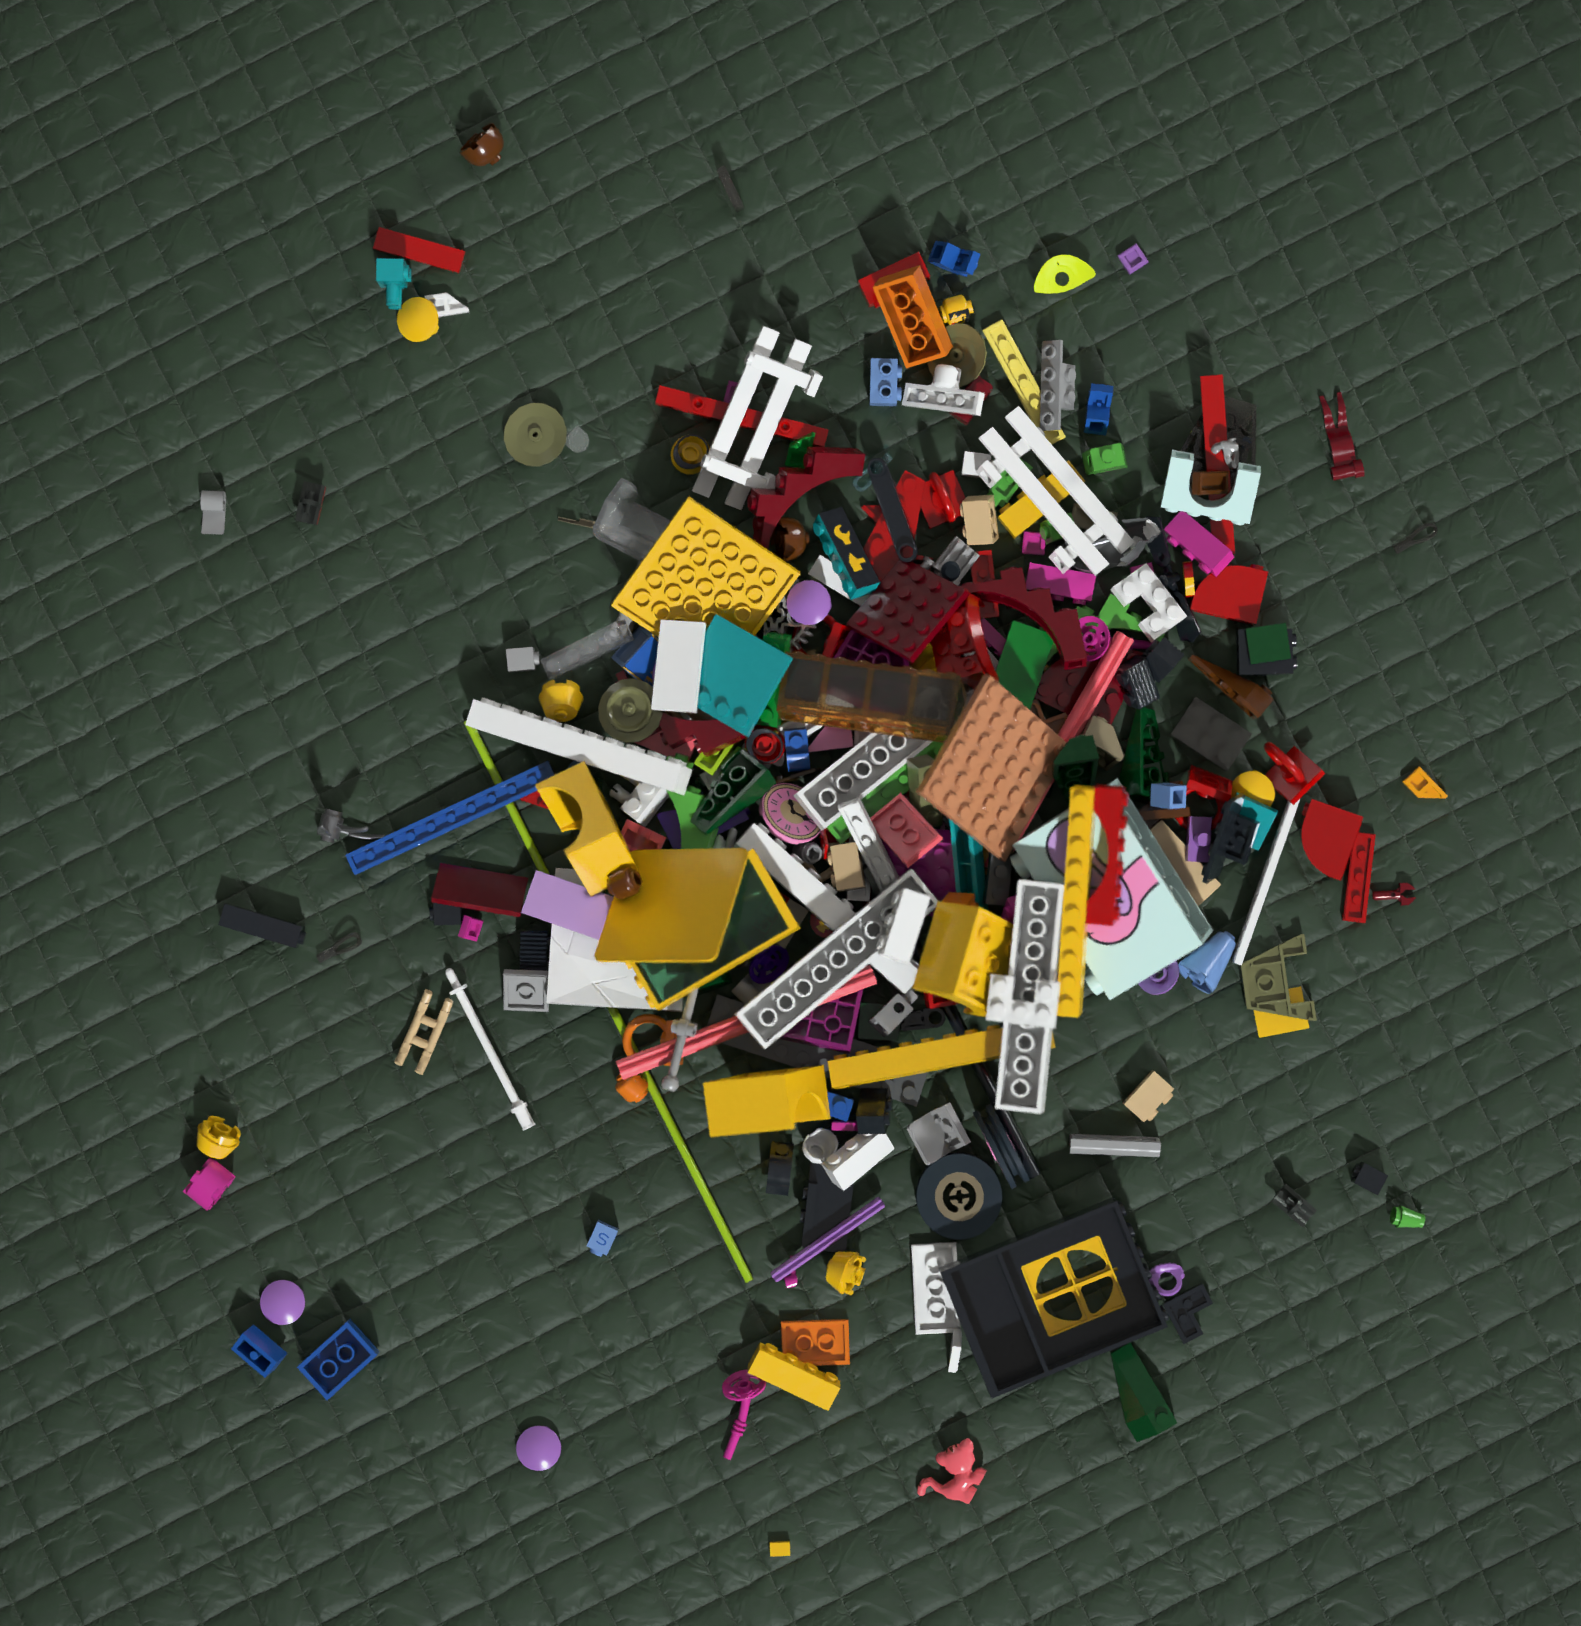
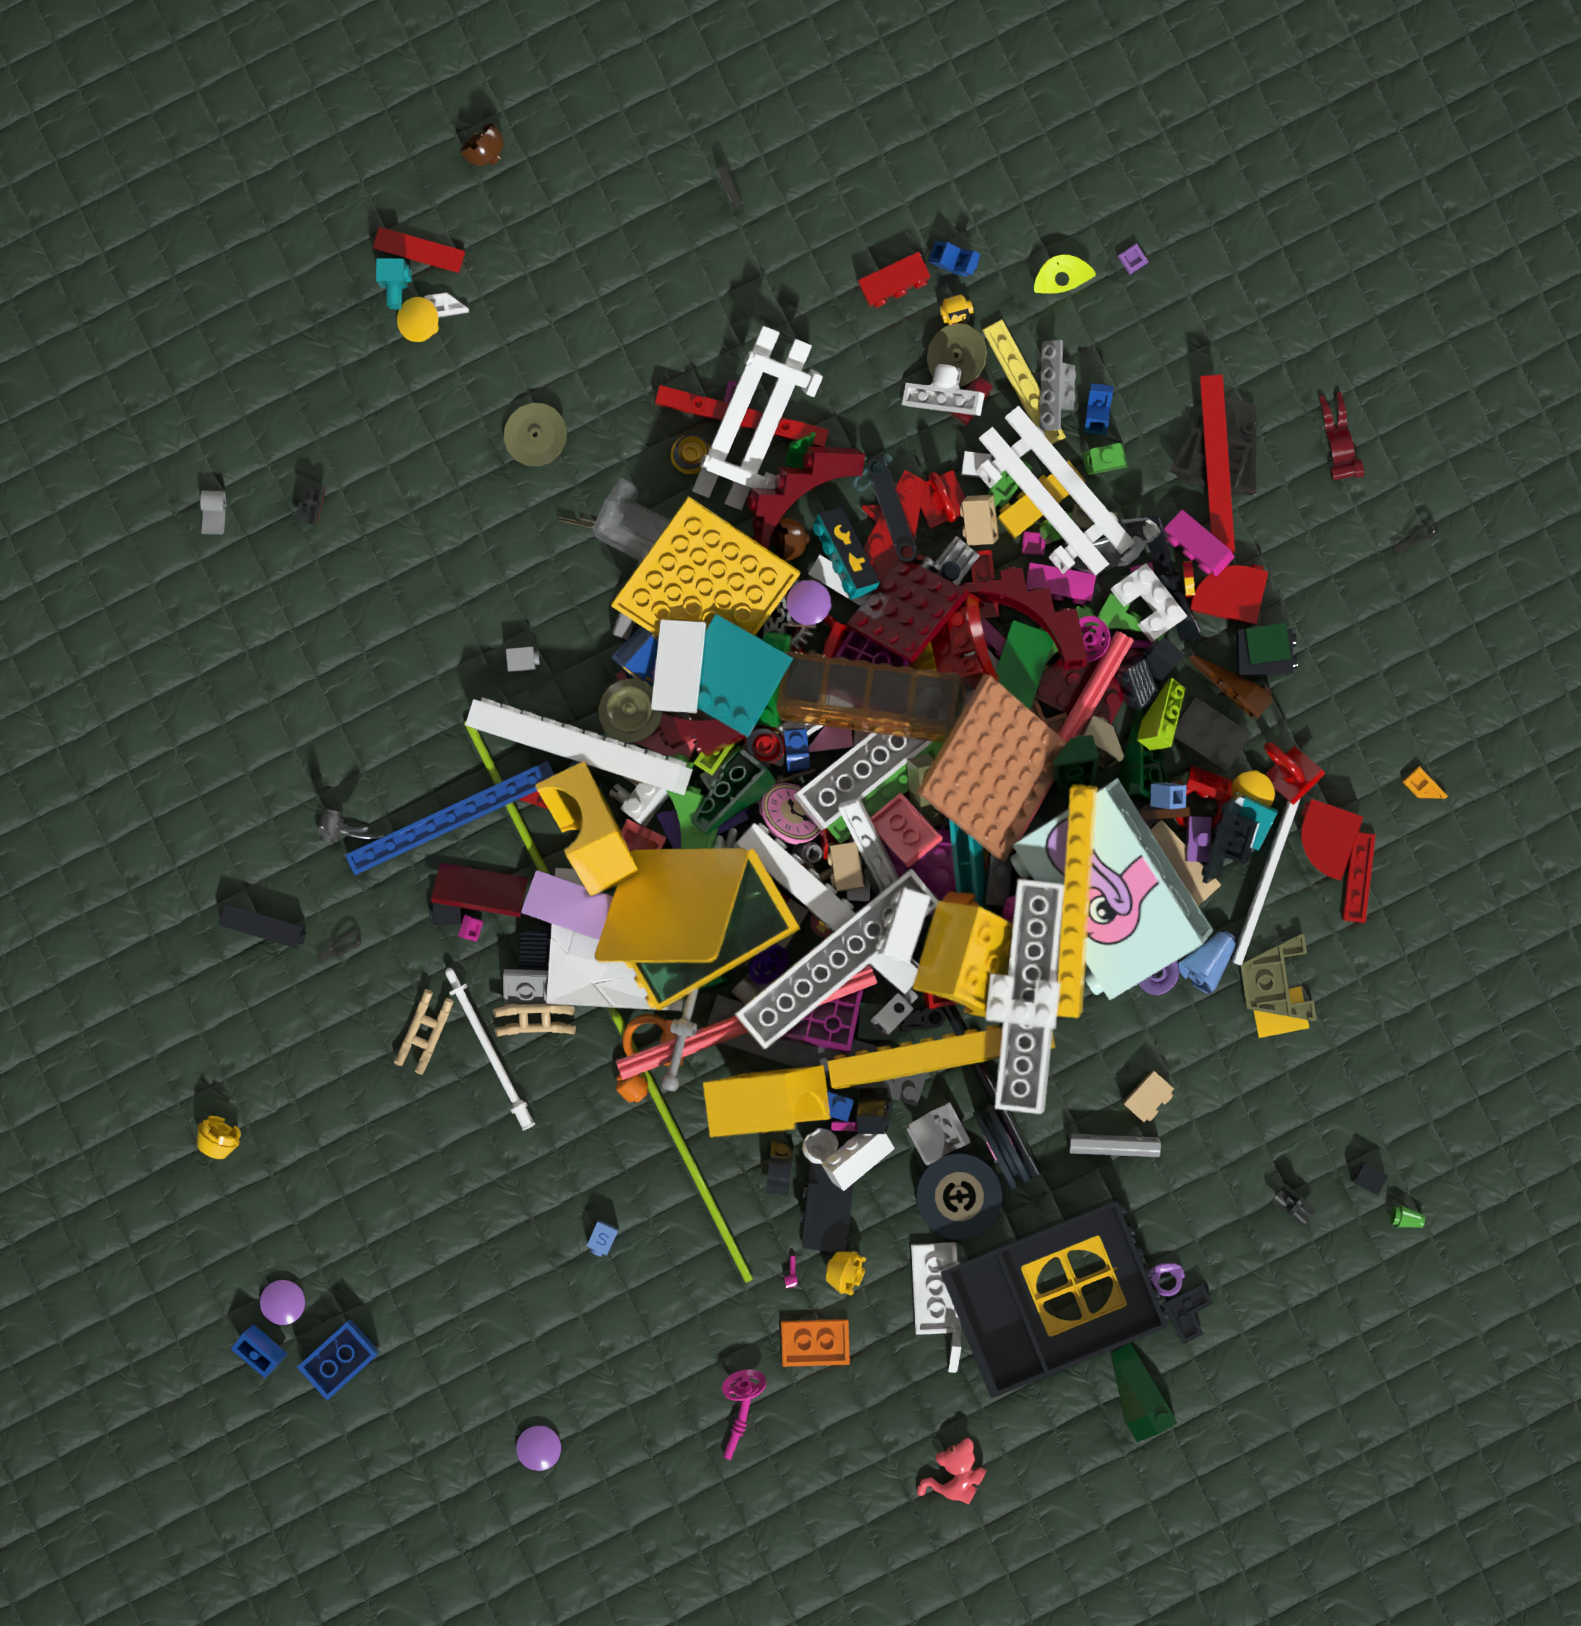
dark pink brick [183,1157,236,1211] -> none
yellow cone [539,680,584,722] -> none
clear brick [540,619,634,680] -> none
clear tile [565,425,589,453] -> none
reddish brown head [607,867,642,900] -> none
yellow brick [748,1342,840,1411] -> none
medium lavender axle [770,1197,885,1282] -> none
yellow piece [770,1541,790,1557] -> none
medium blue brick [870,358,902,406] -> none
orange brick [873,265,953,368] -> none
red arch [1085,784,1129,926] -> none
light aqua arch [1161,450,1261,525] -> none
reddish brown tile [1192,471,1229,495] -> none
light grey piece [1211,438,1239,469] -> none
dark red bar [1372,883,1416,905] -> none
none -> tan piece [493,1004,576,1037]
none -> lime slope [1137,678,1186,751]

